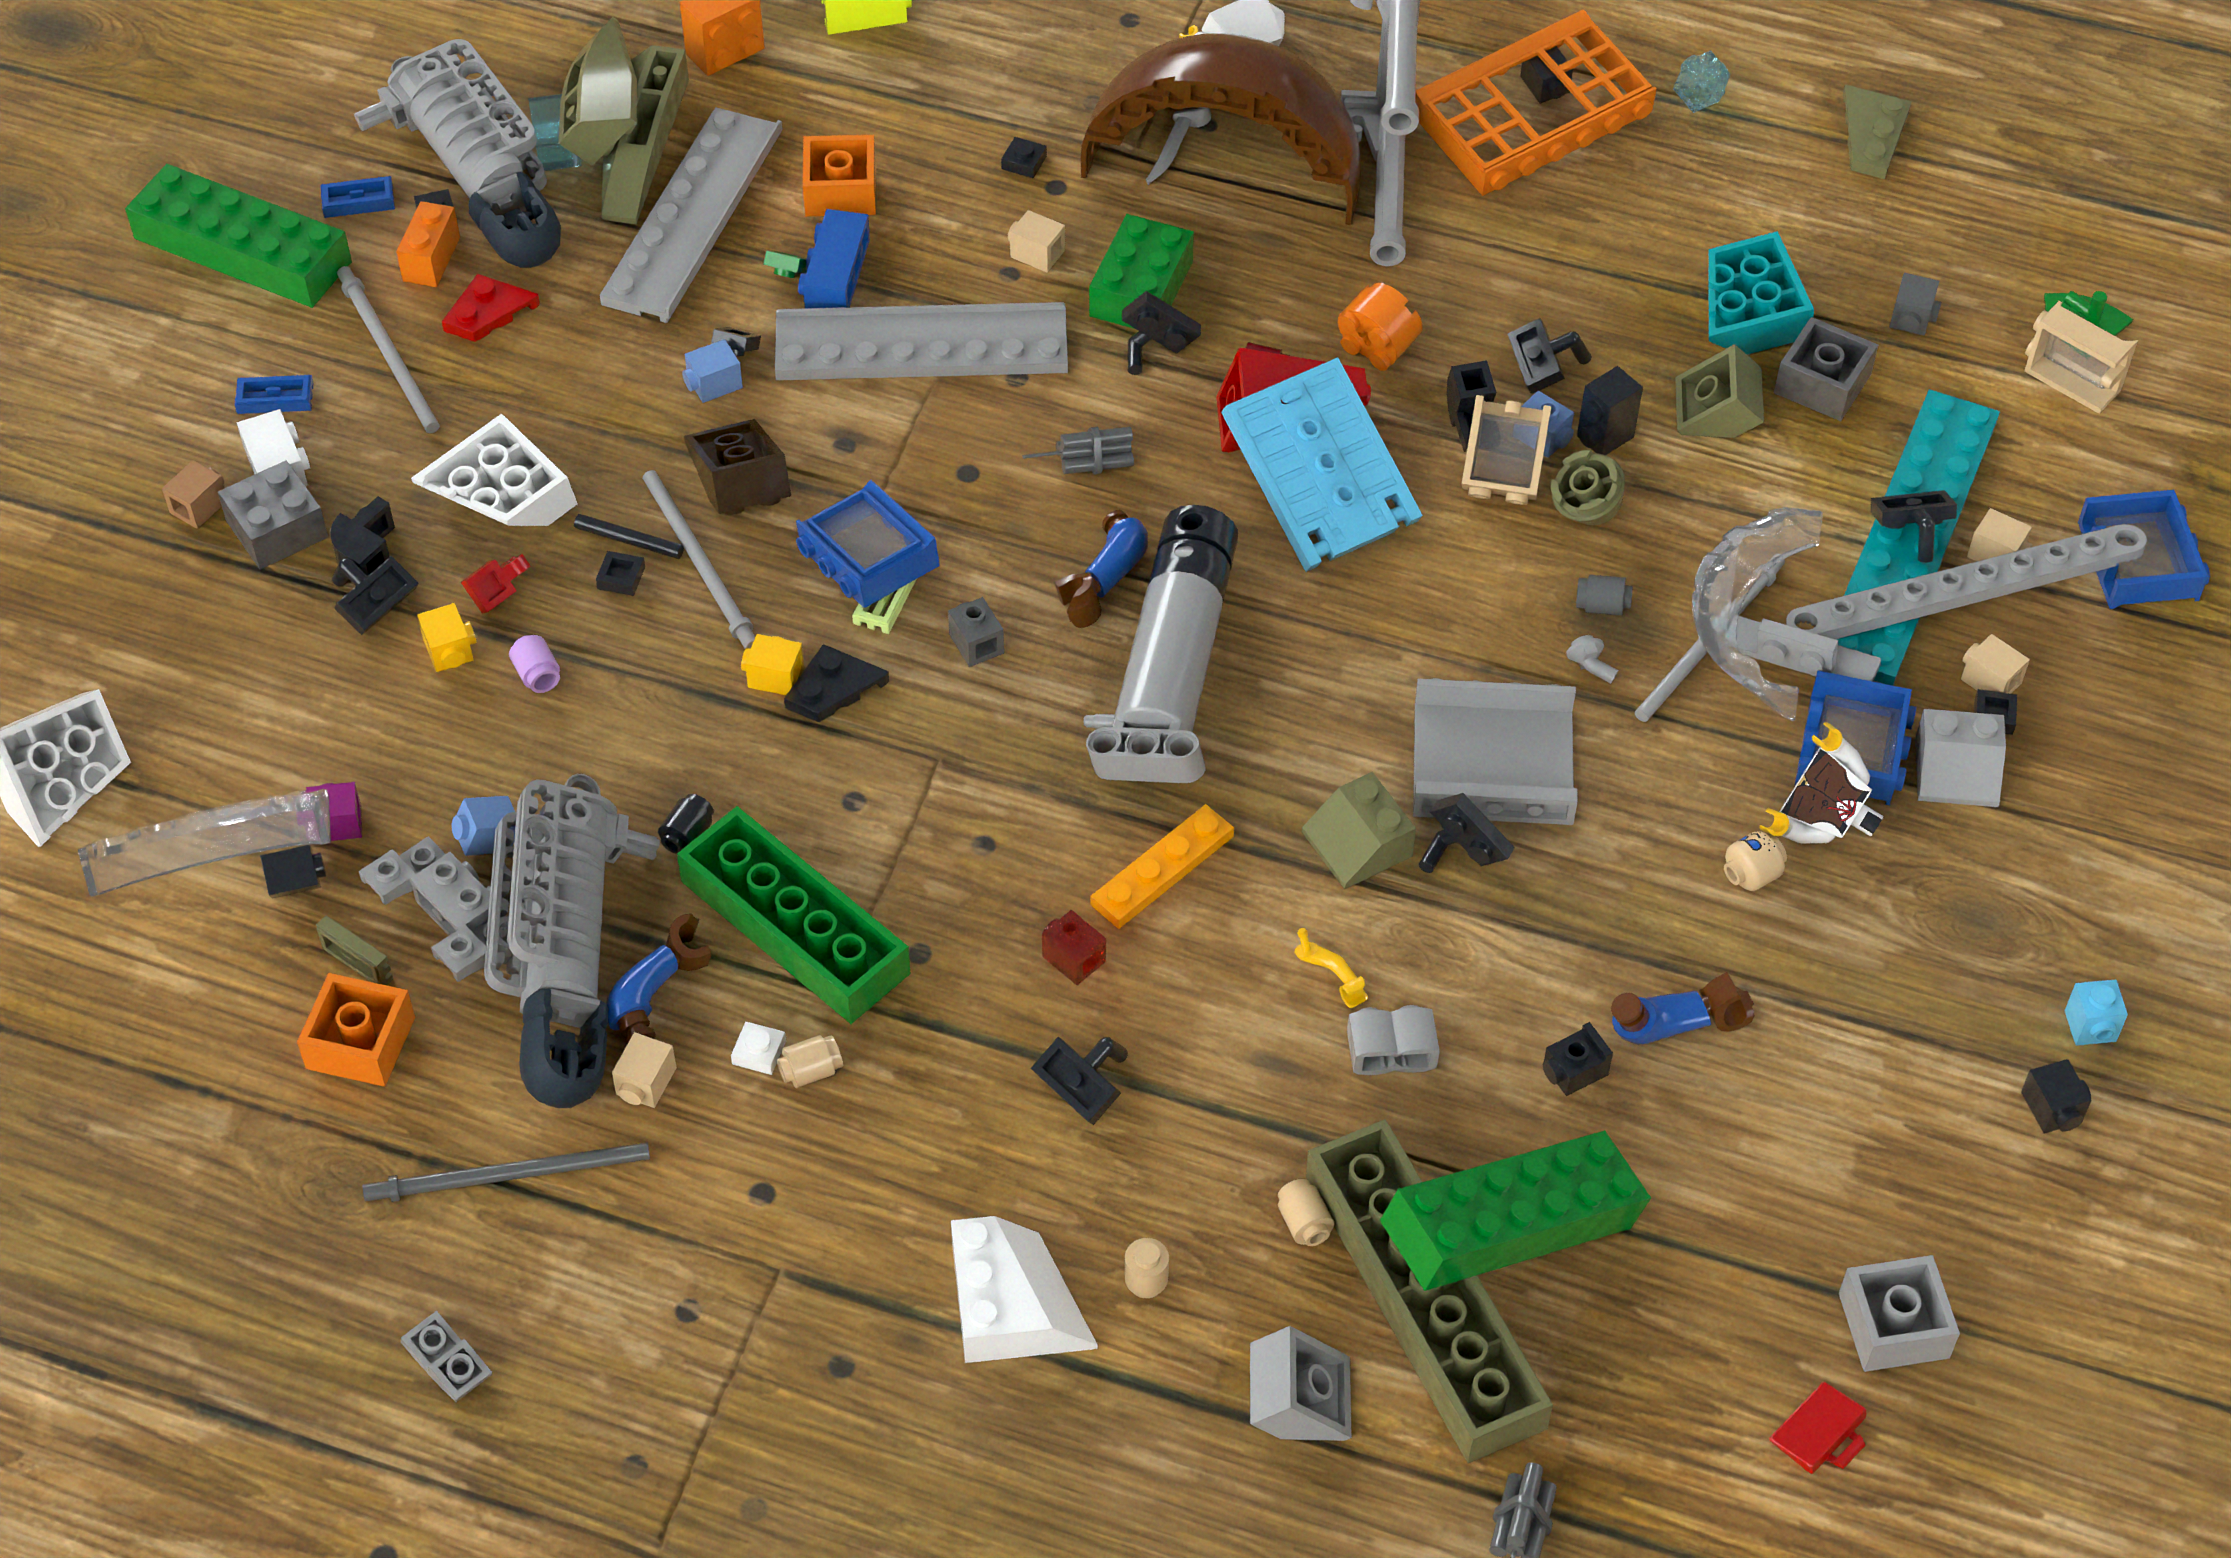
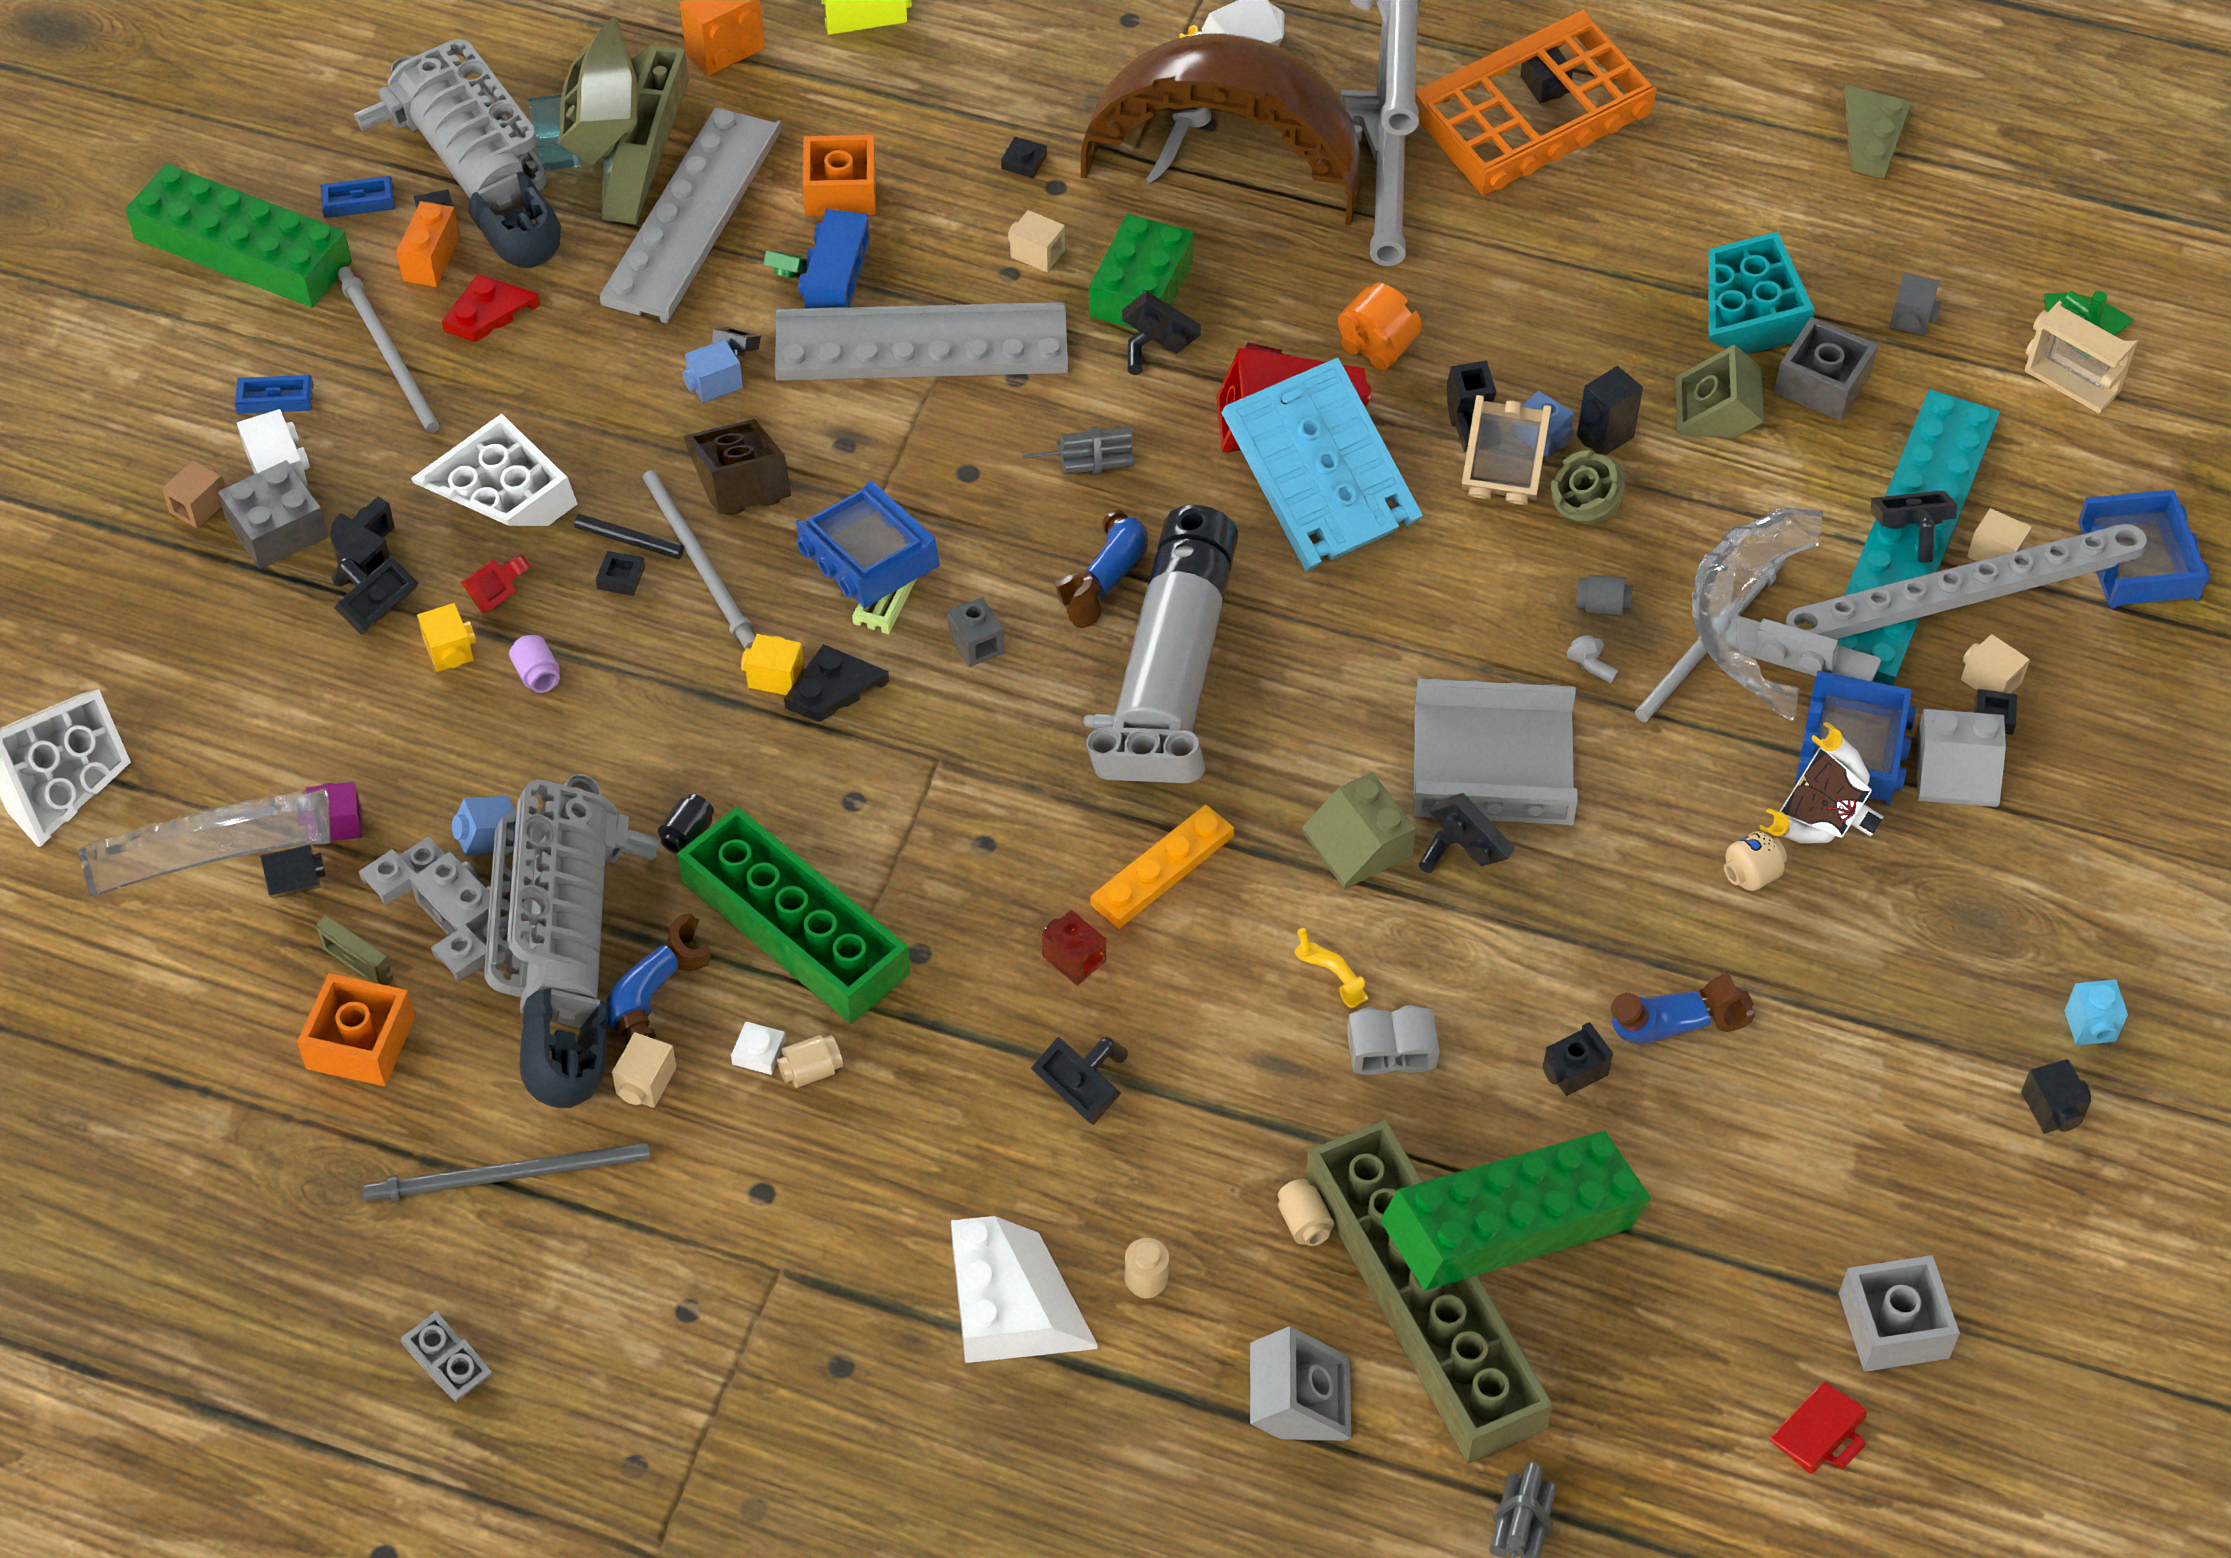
black plate [1508,318,1592,394] -> none
clear light blue brick [1673,50,1731,113] -> none

